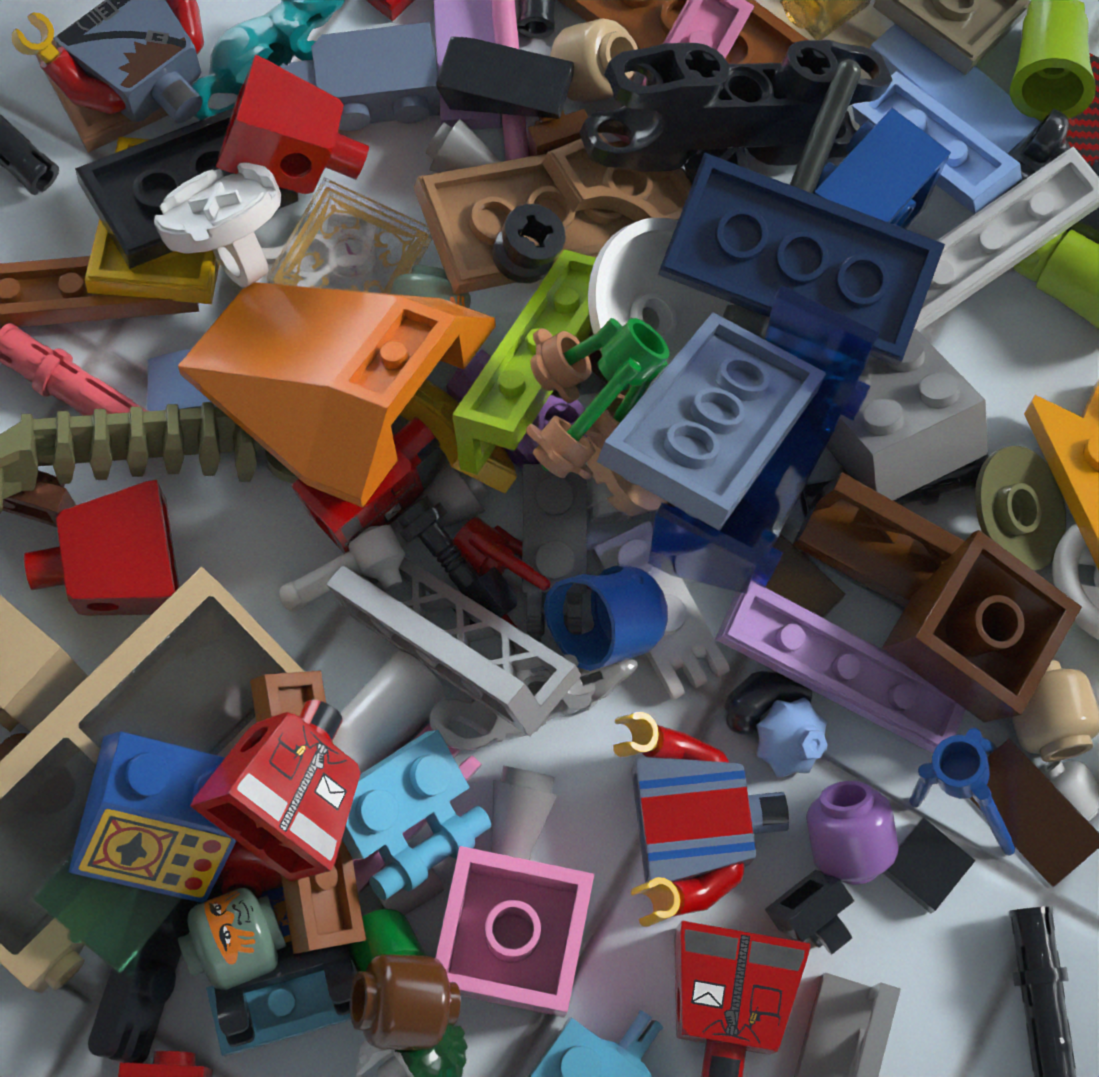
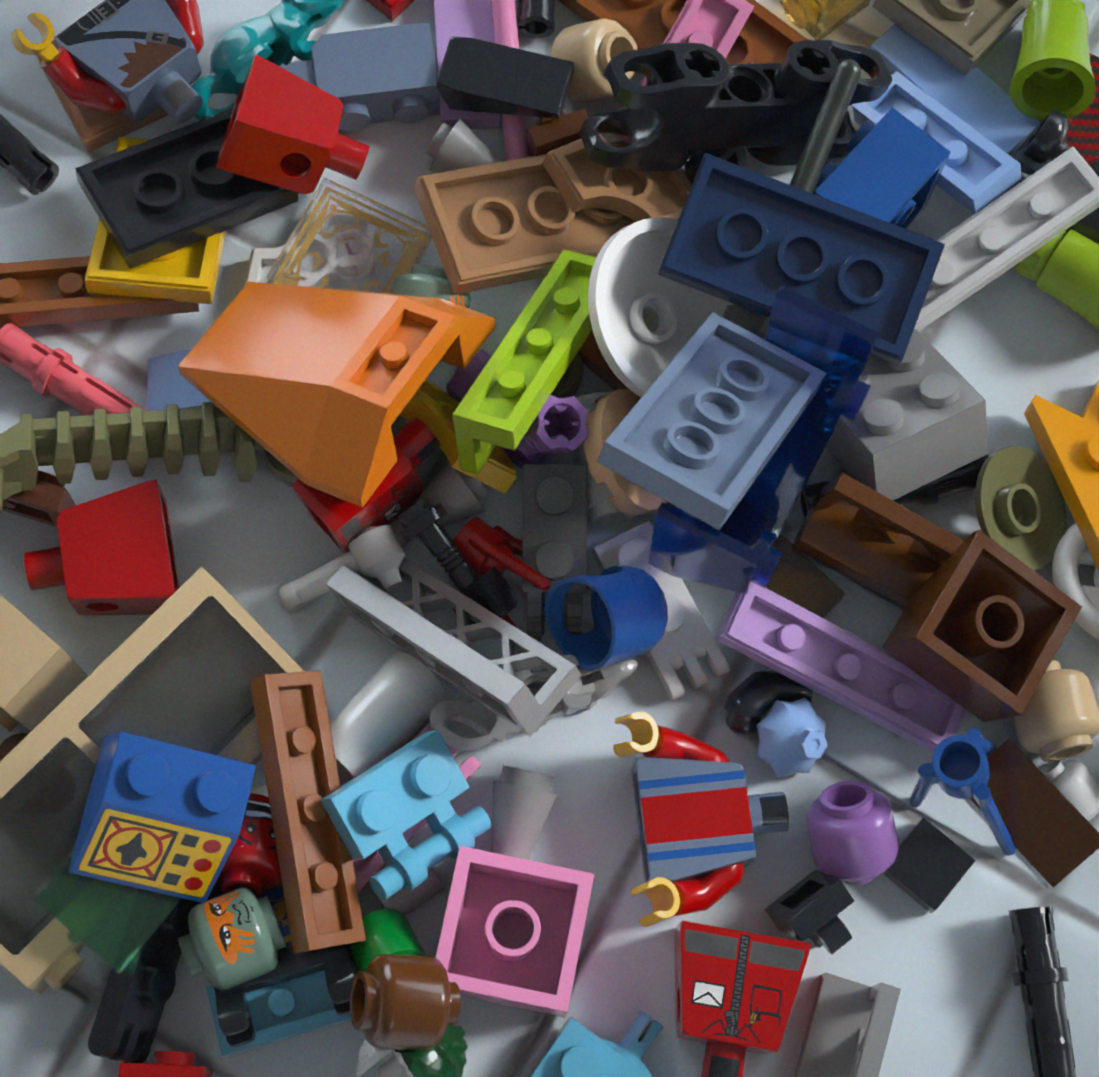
white tile [154,163,281,288] -> none
red torso [190,700,361,881] -> none
black wheel [492,204,566,284] -> none
plant [526,318,670,480] -> none

